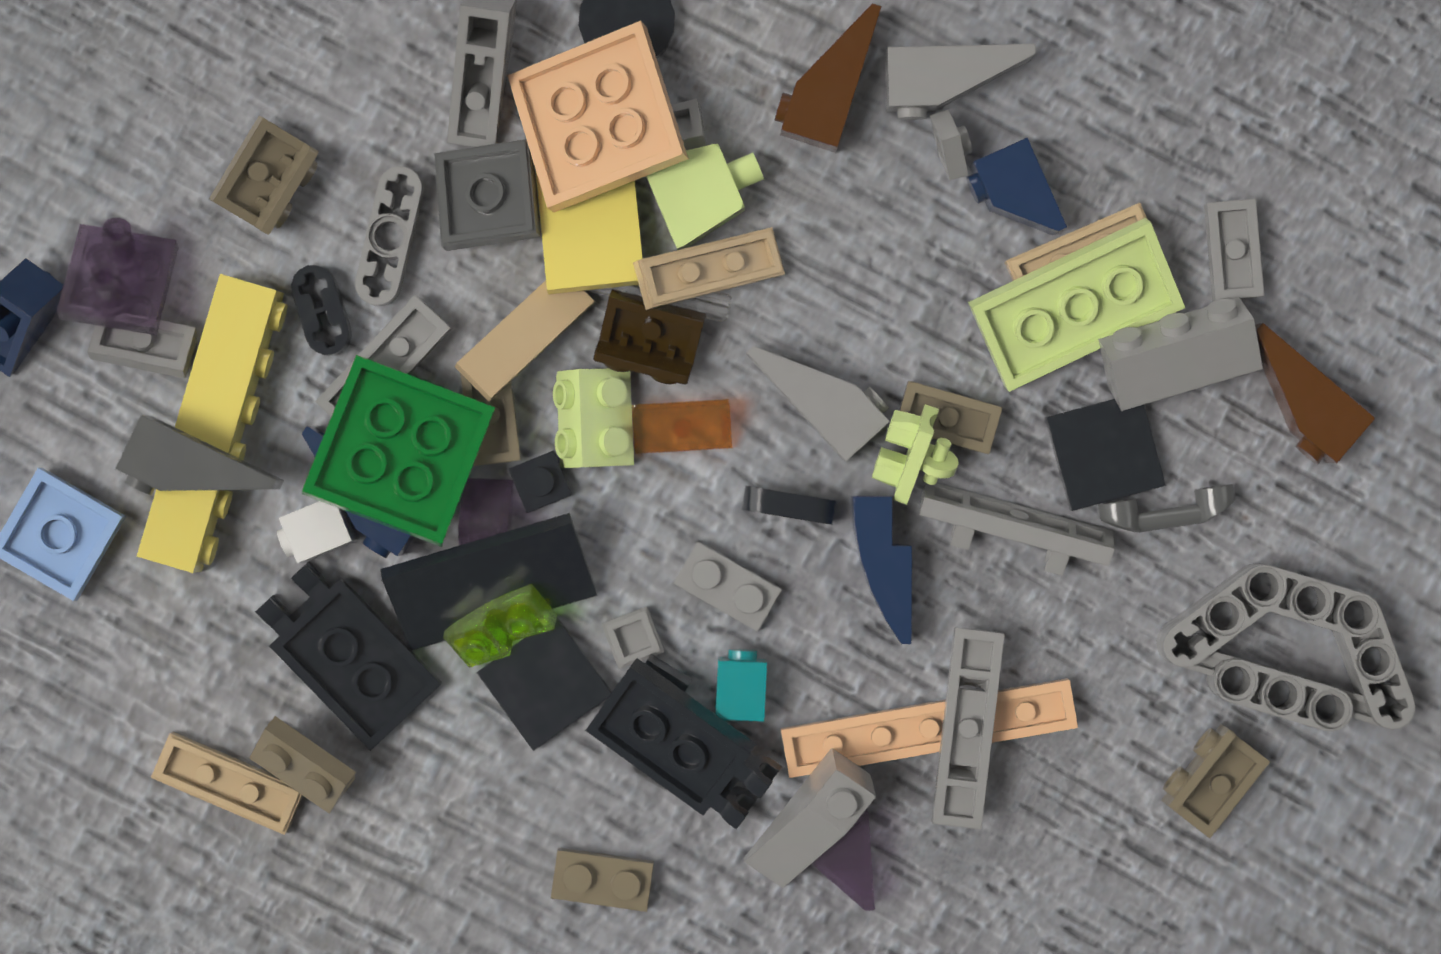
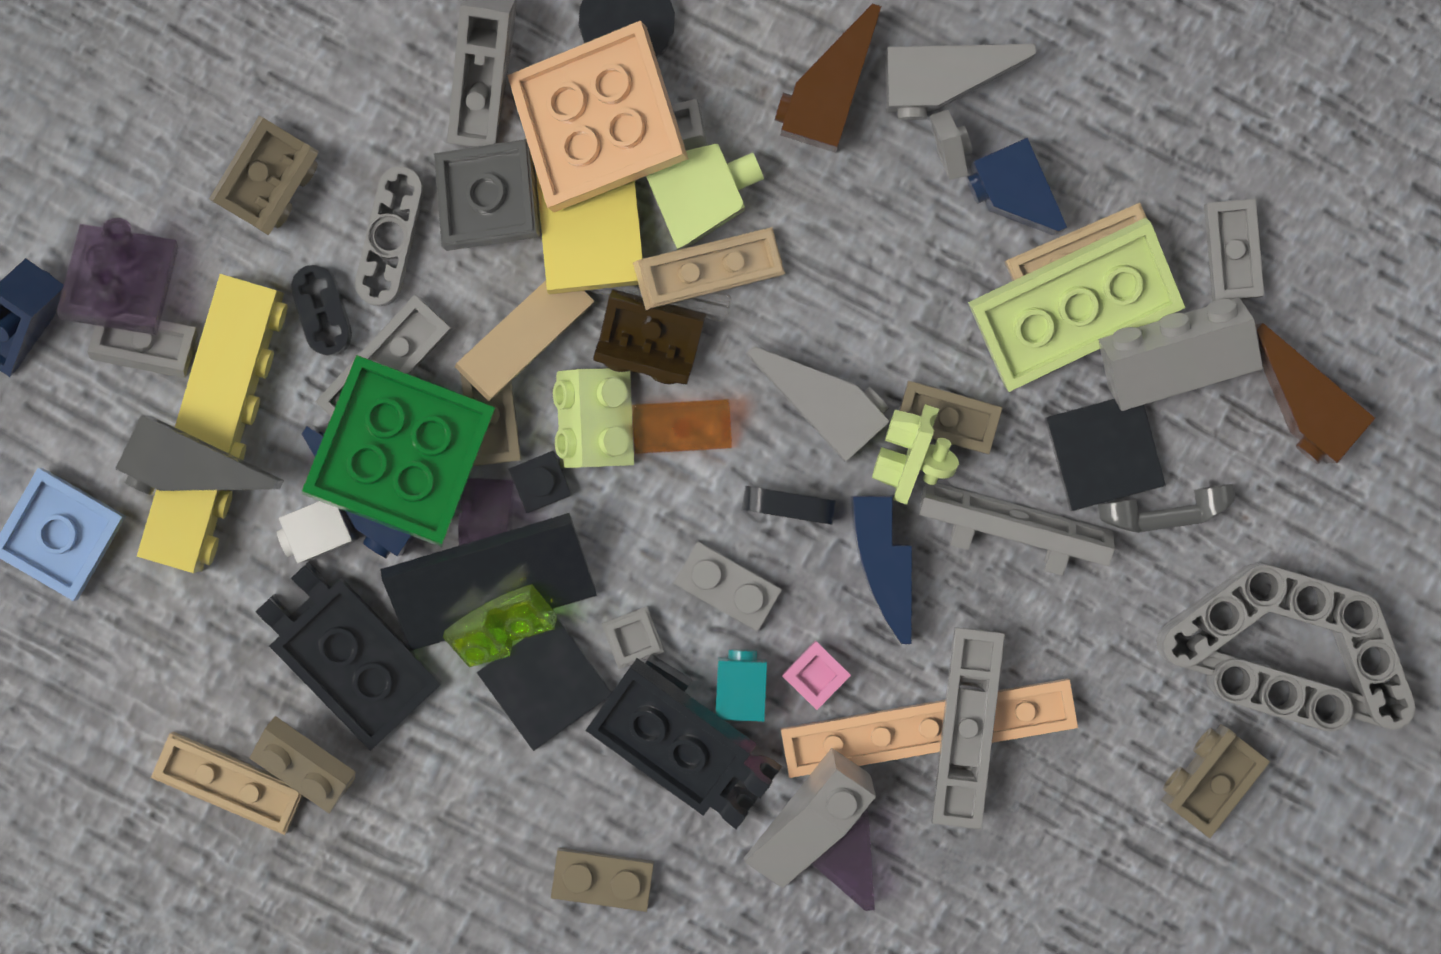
none -> bright pink plate [782,640,851,710]

